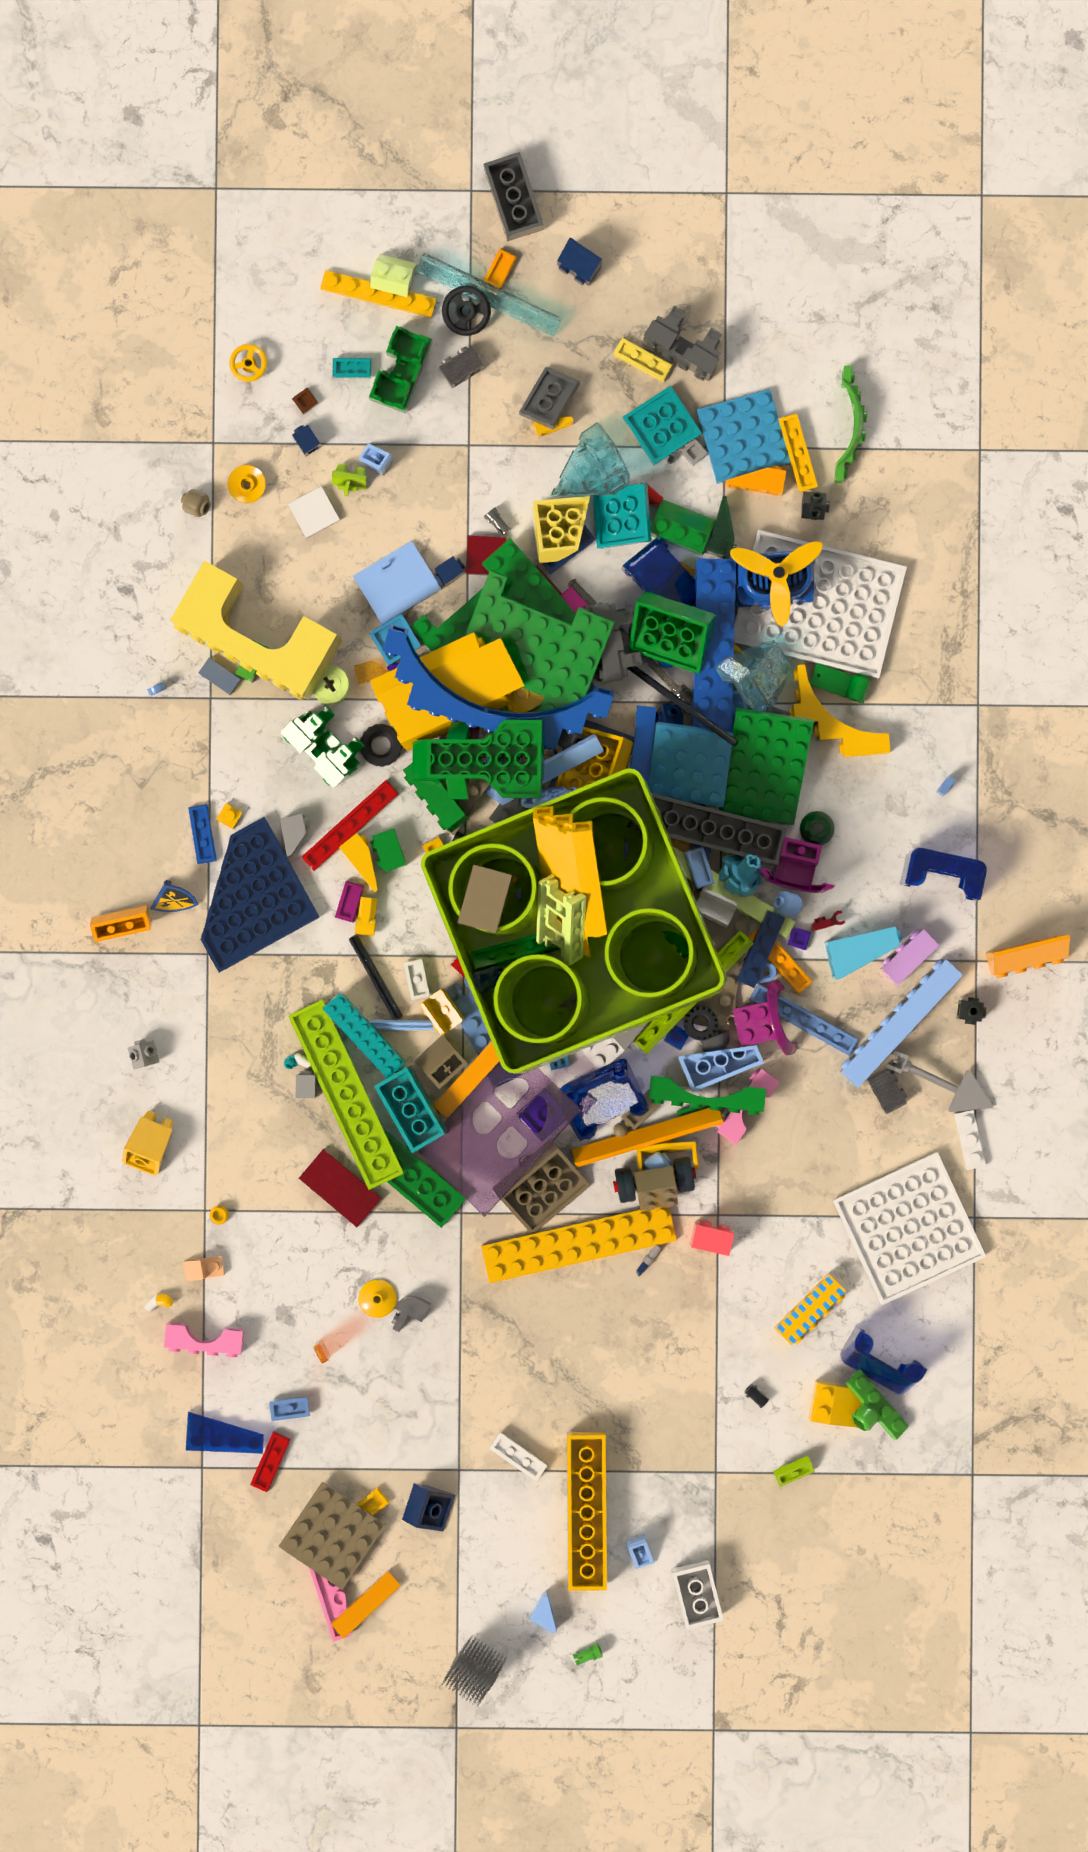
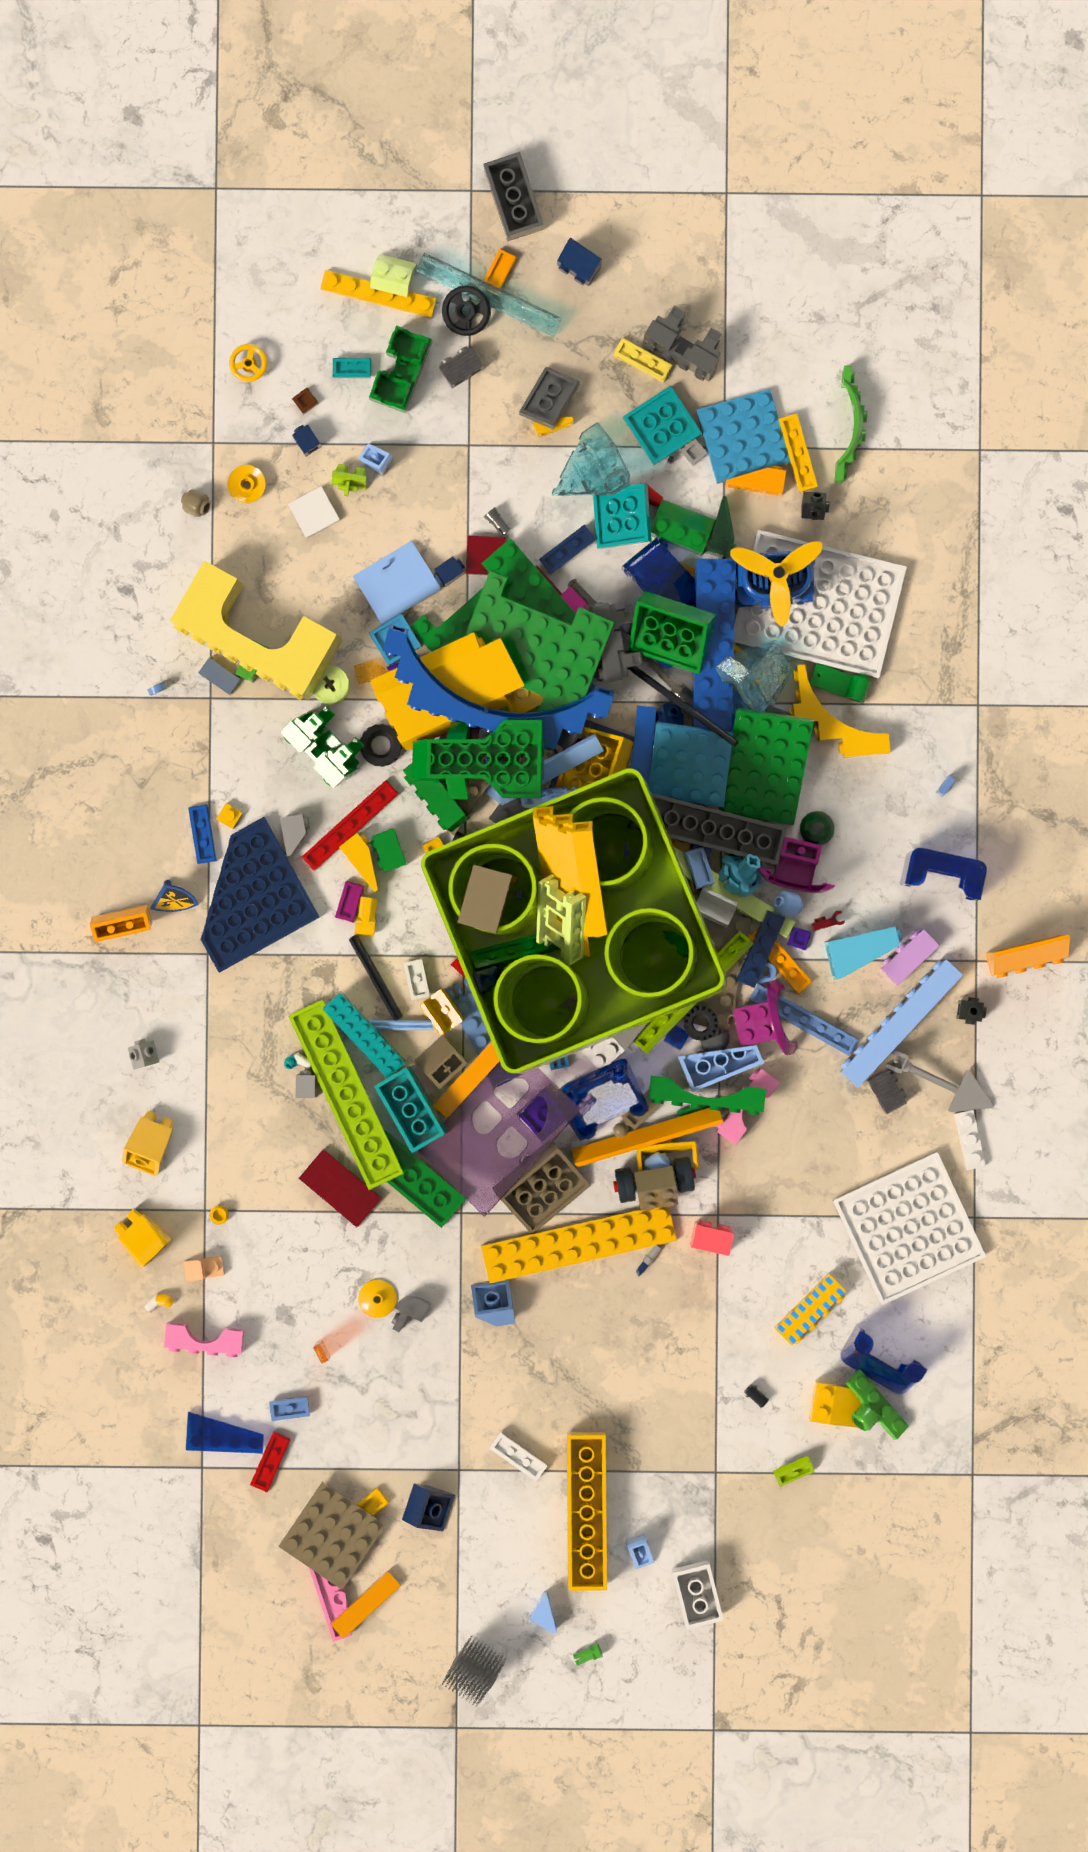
light yellow wedge [532,496,590,563] -> none
none -> yellow hips [113,1208,172,1269]
none -> medium blue slope [471,1279,516,1326]

